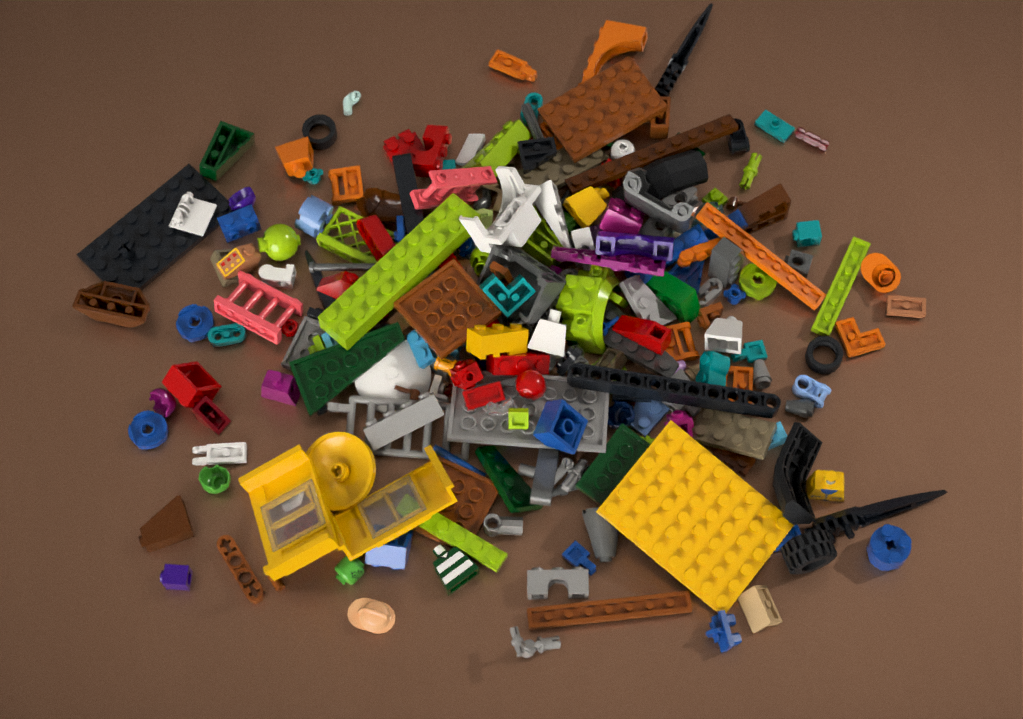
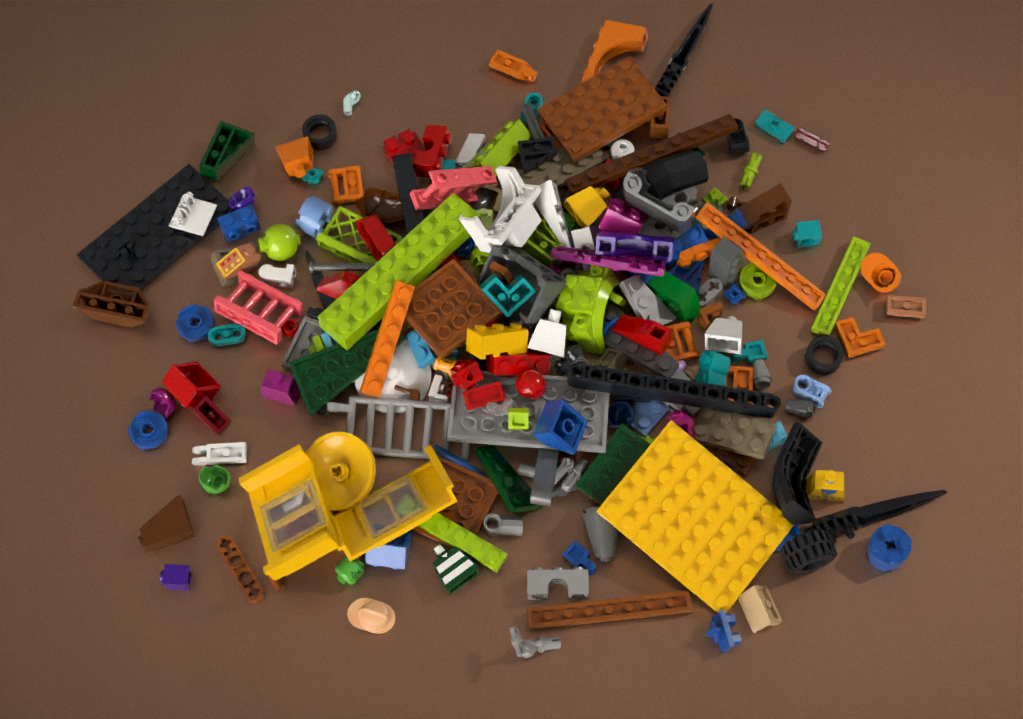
light grey brick [363,391,444,451] -> none
blue plate [394,215,406,243] -> none
dark grey brick [784,249,813,279] -> none
none -> orange plate [359,280,415,398]

